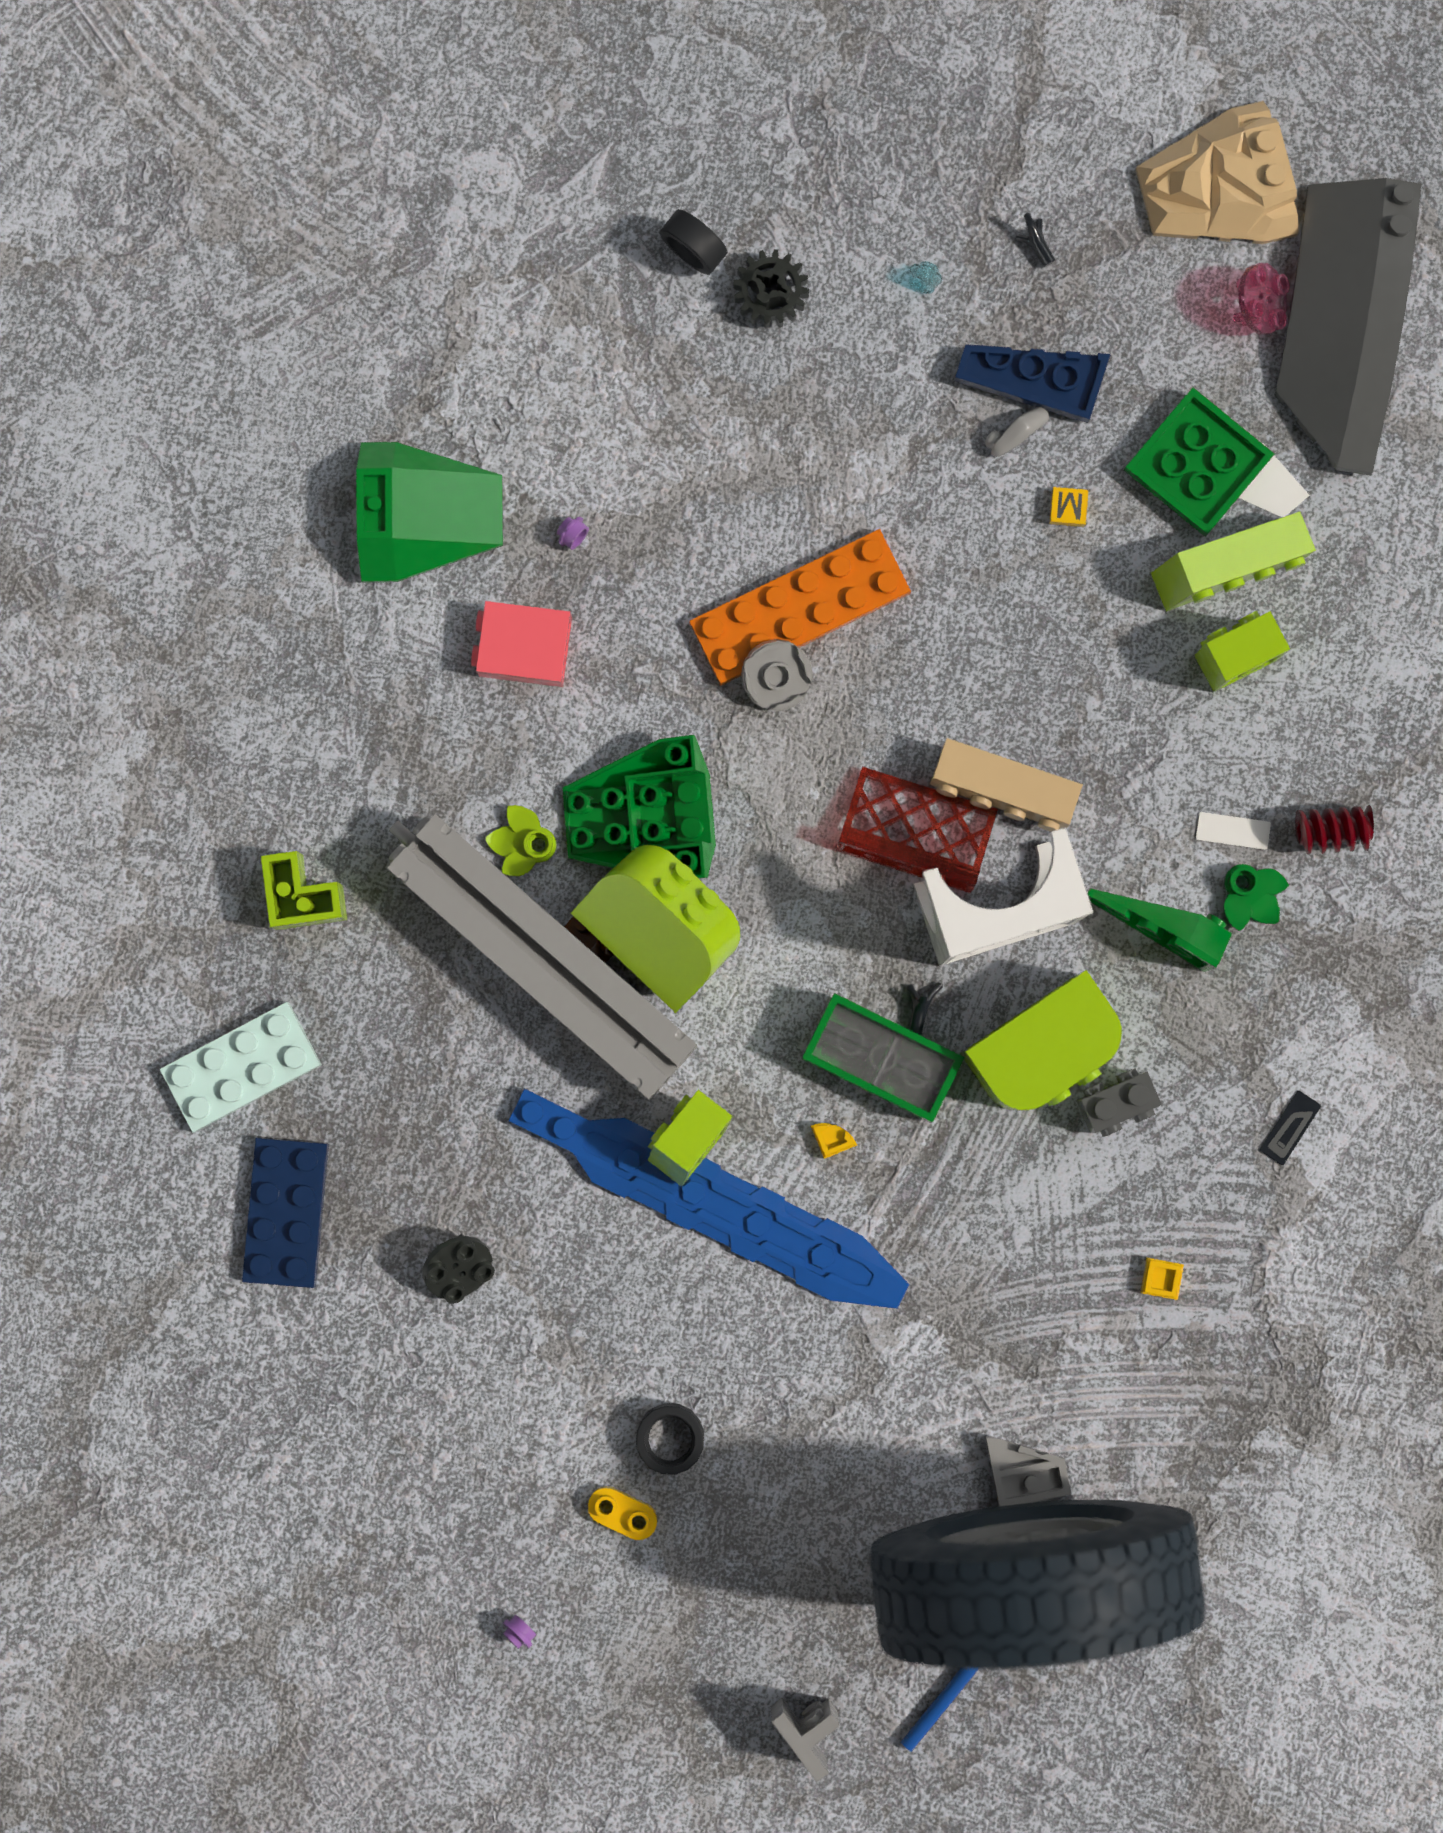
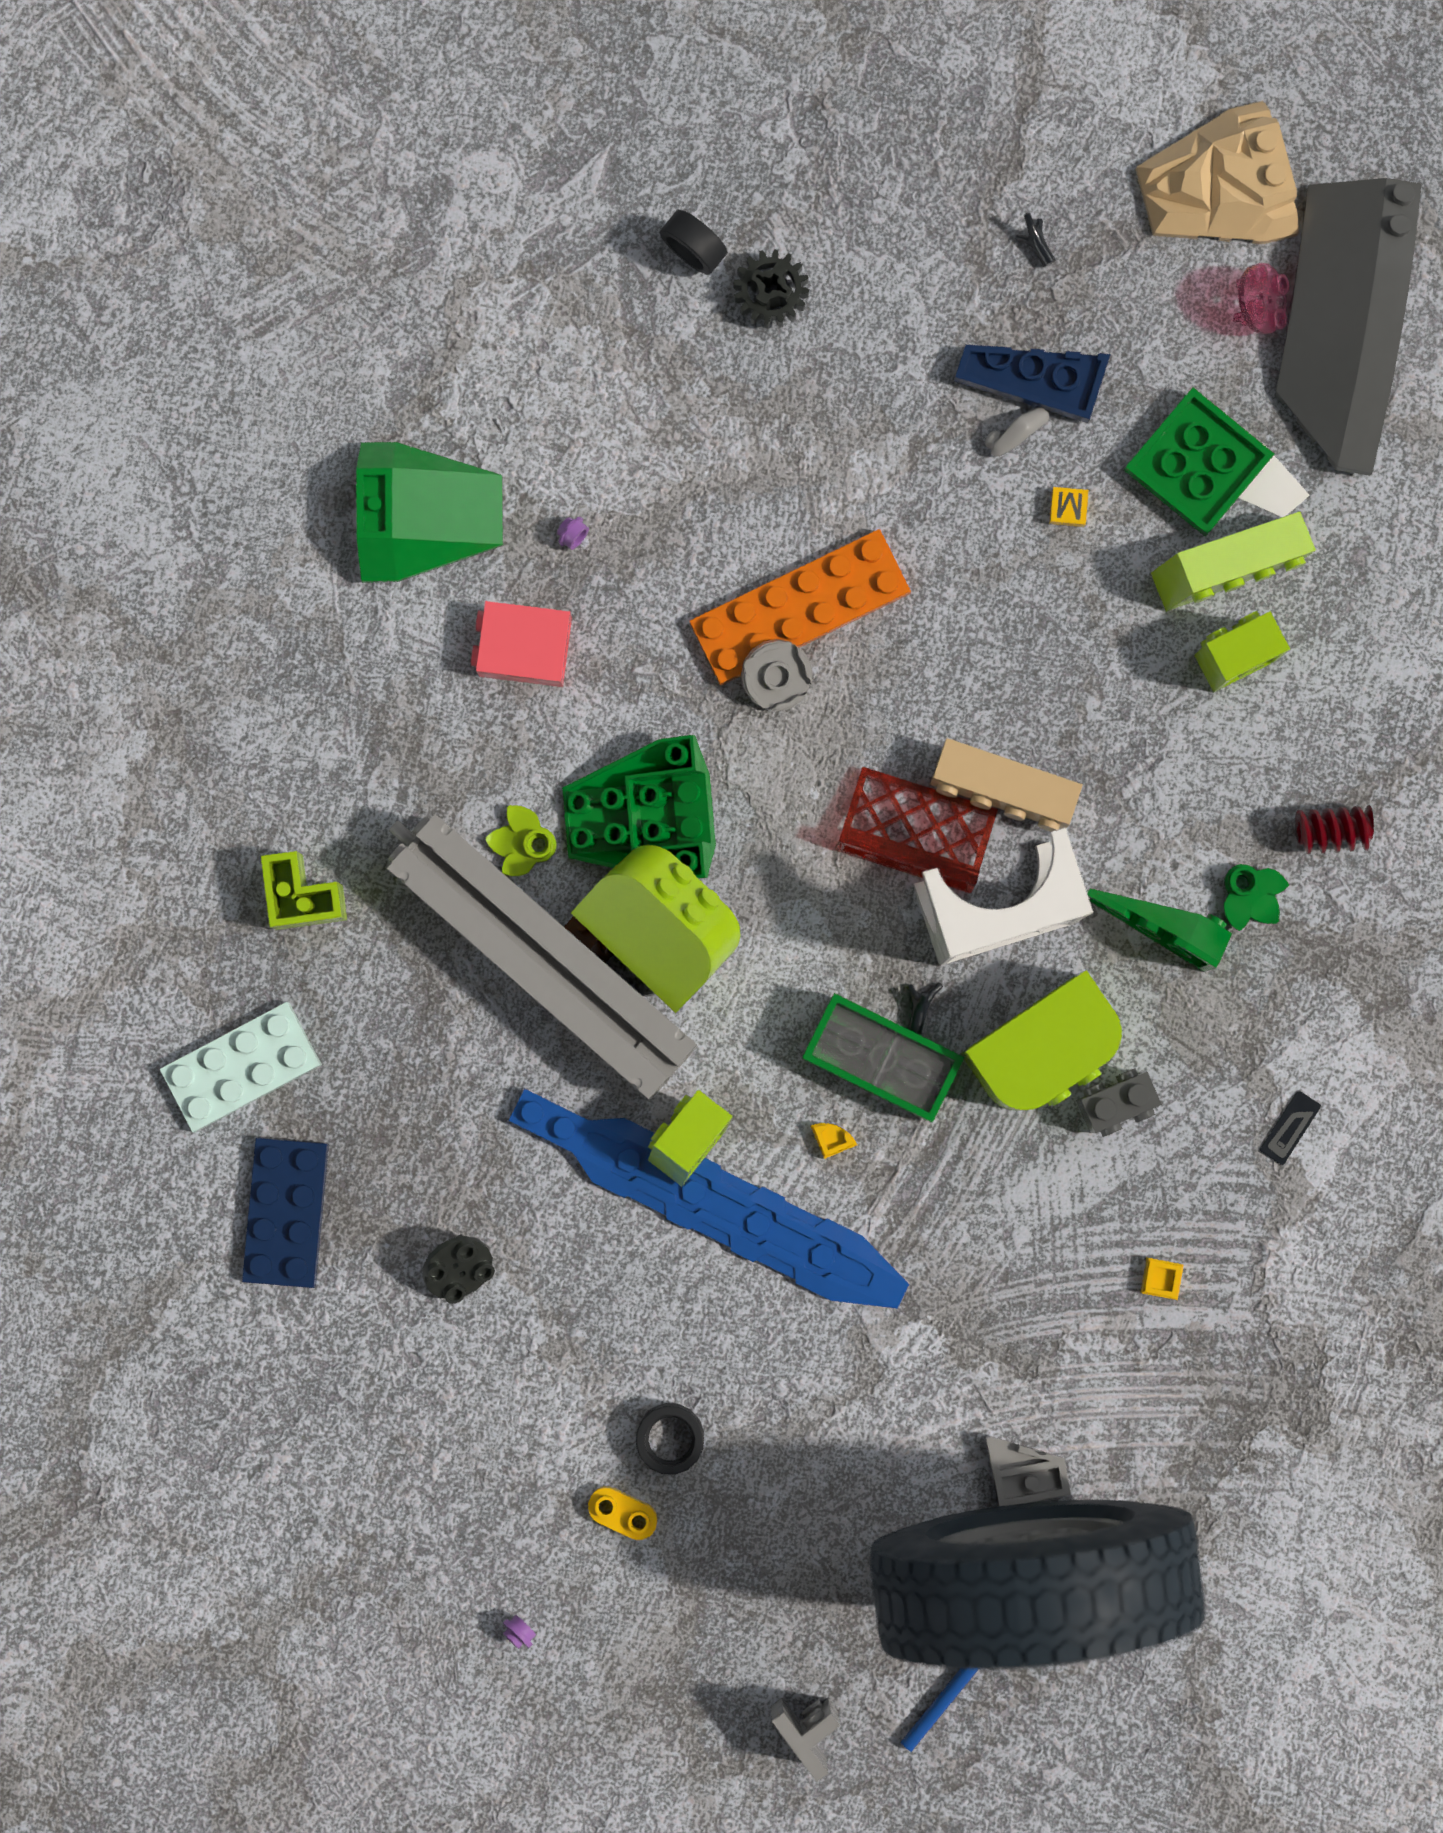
clear light blue plate [908,261,942,294] -> none
white sticker [1196,812,1271,850] -> none

